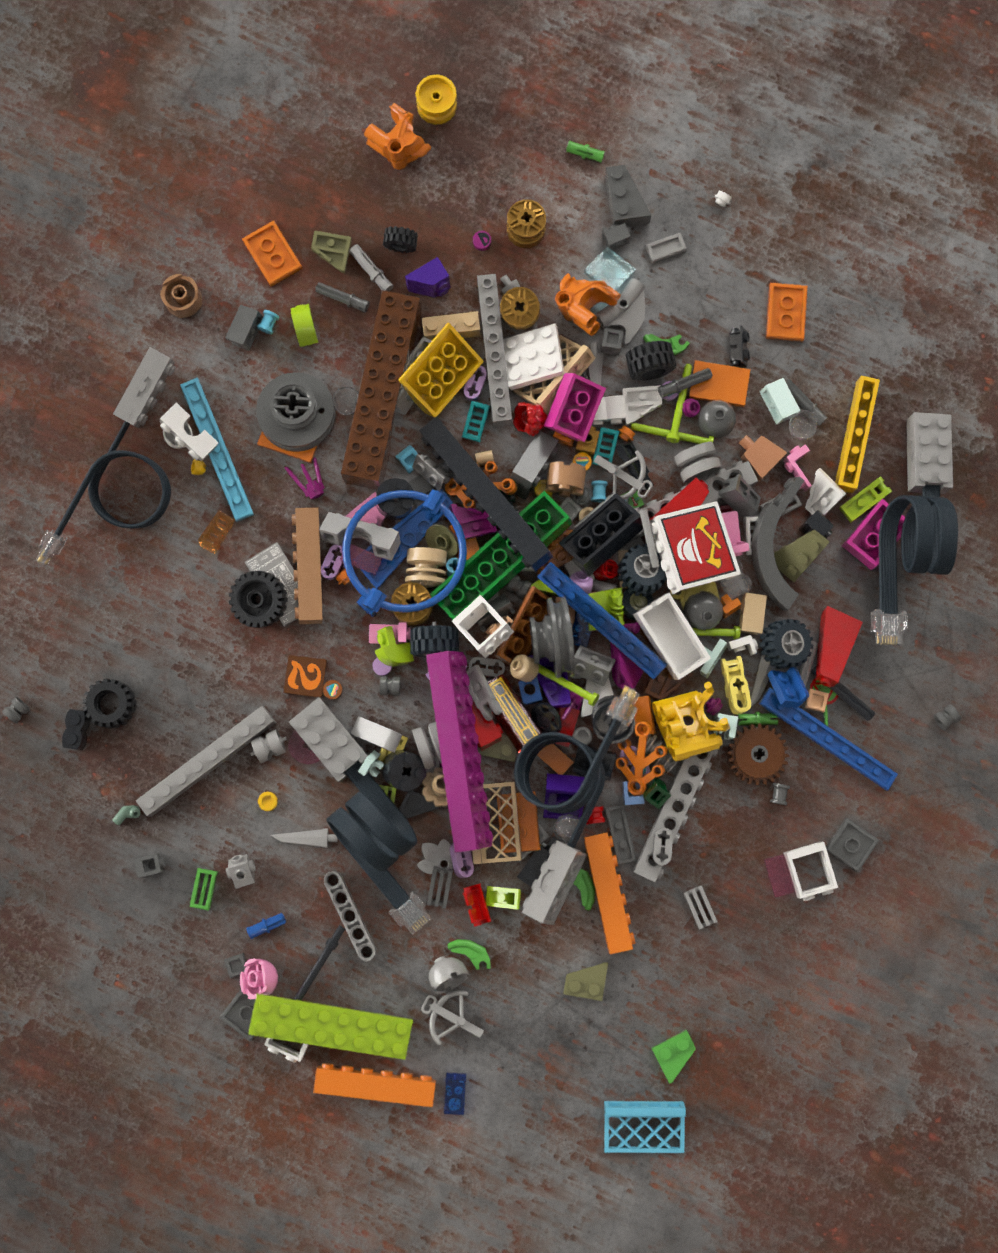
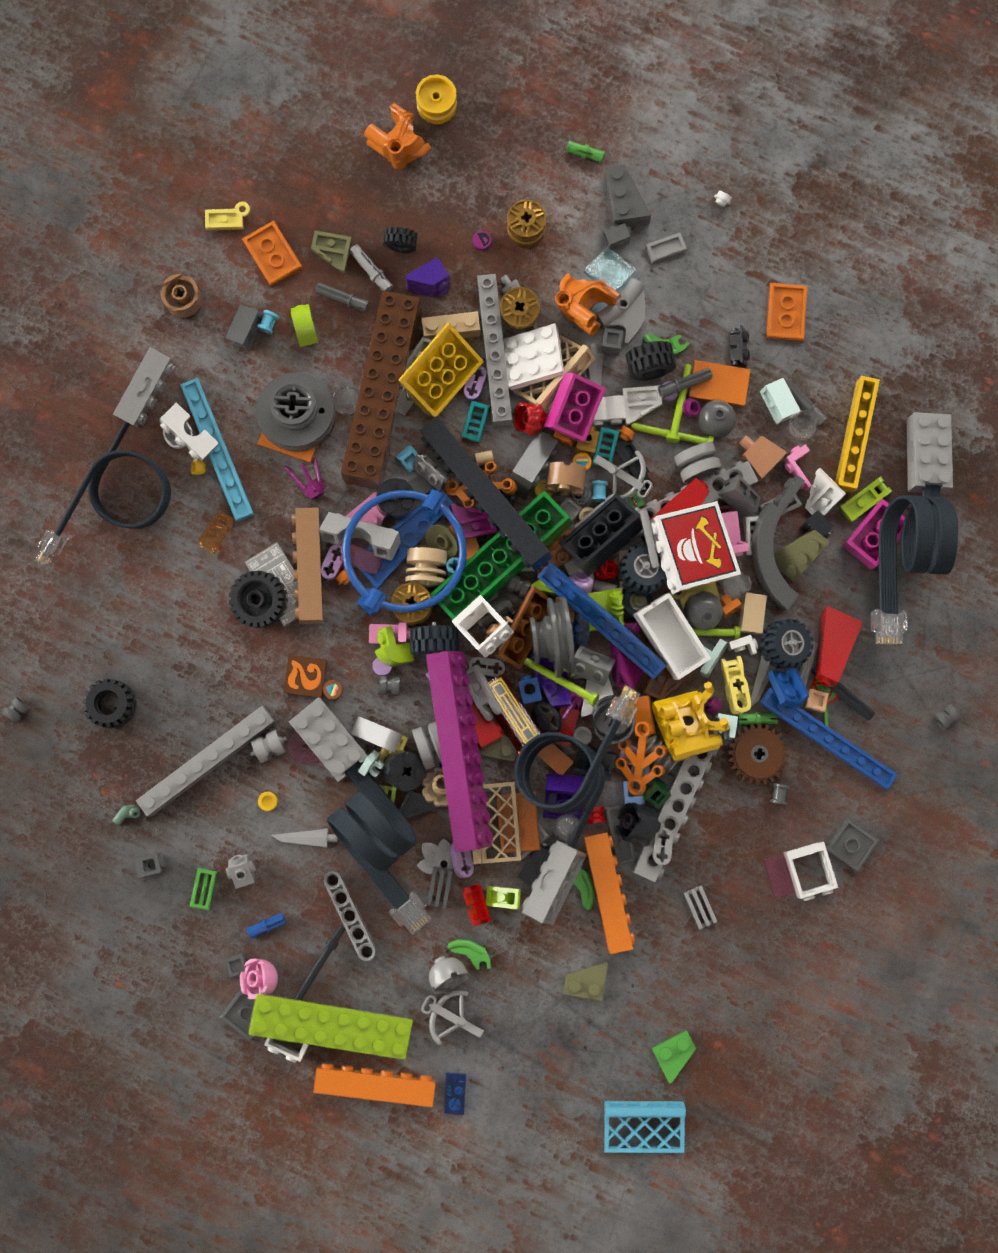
black brick [62,709,90,751] -> none
tan head [510,654,539,682] -> none
none -> light yellow hinge [205,202,250,230]
none -> black brick [616,802,661,847]

